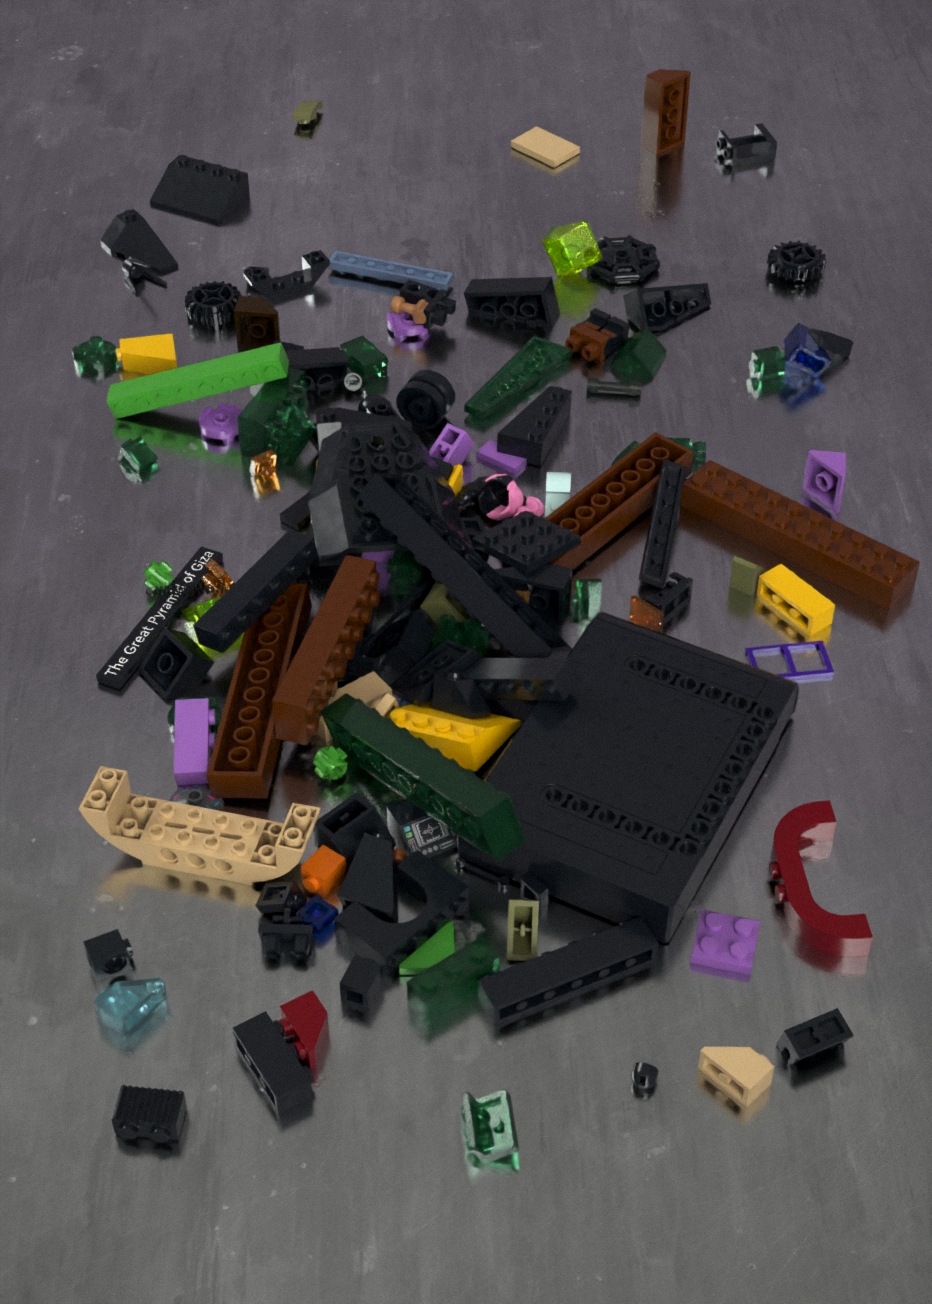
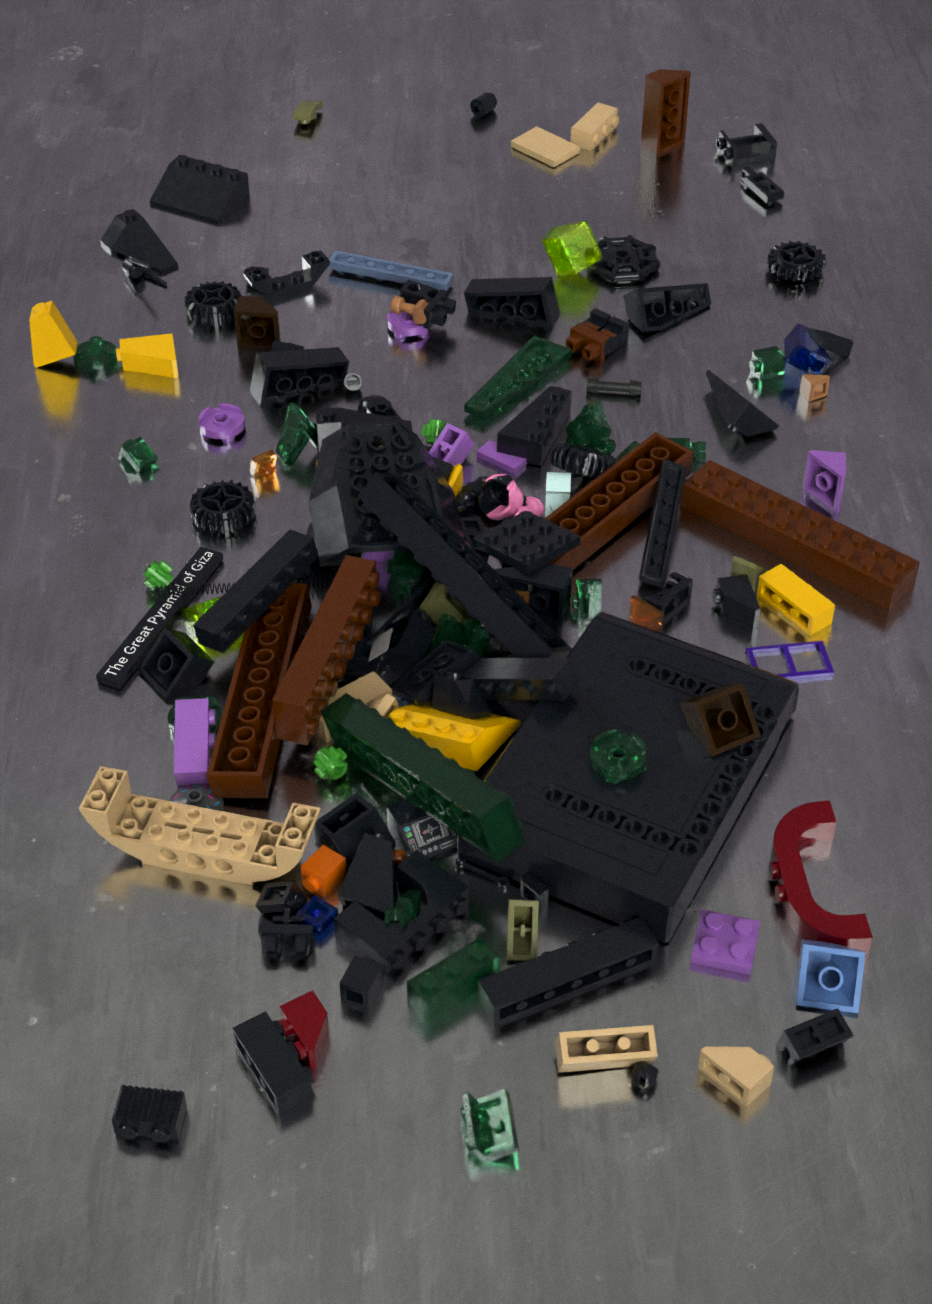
black brick [83,929,133,982] -> none
clear light blue slope [93,978,167,1039] -> none
bright green brick [106,342,289,419] -> none
clear orange tile [201,559,233,593] -> none
clear green brick [237,367,309,461] -> none
black tile [279,491,311,530] -> none
clear green brick [340,335,389,384] -> none
black wheel [396,369,455,430] -> none
bright green tile [399,922,456,975] -> none
clear green slope [610,327,667,378] -> none
none -> yellow slope [29,301,78,368]
none -> black gear [189,479,256,535]
none -> white sticker [368,628,393,661]
none -> clear green plate [385,890,420,925]
none -> bright green gear [421,419,446,445]
none -> black brick [470,93,497,117]
none -> black gear [551,442,615,479]
none -> tan brick [555,1025,658,1073]
none -> clear green plate [566,397,616,454]
none -> tan brick [571,103,619,151]
none -> clear green plate [590,730,647,784]
none -> dark brown slope [680,683,761,756]
none -> black wedge [706,369,779,437]
none -> black slope [712,575,761,628]
none -> black hinge [741,166,784,203]
none -> medium blue slope [796,939,866,1014]
none -> medium nougat slope [800,375,830,402]

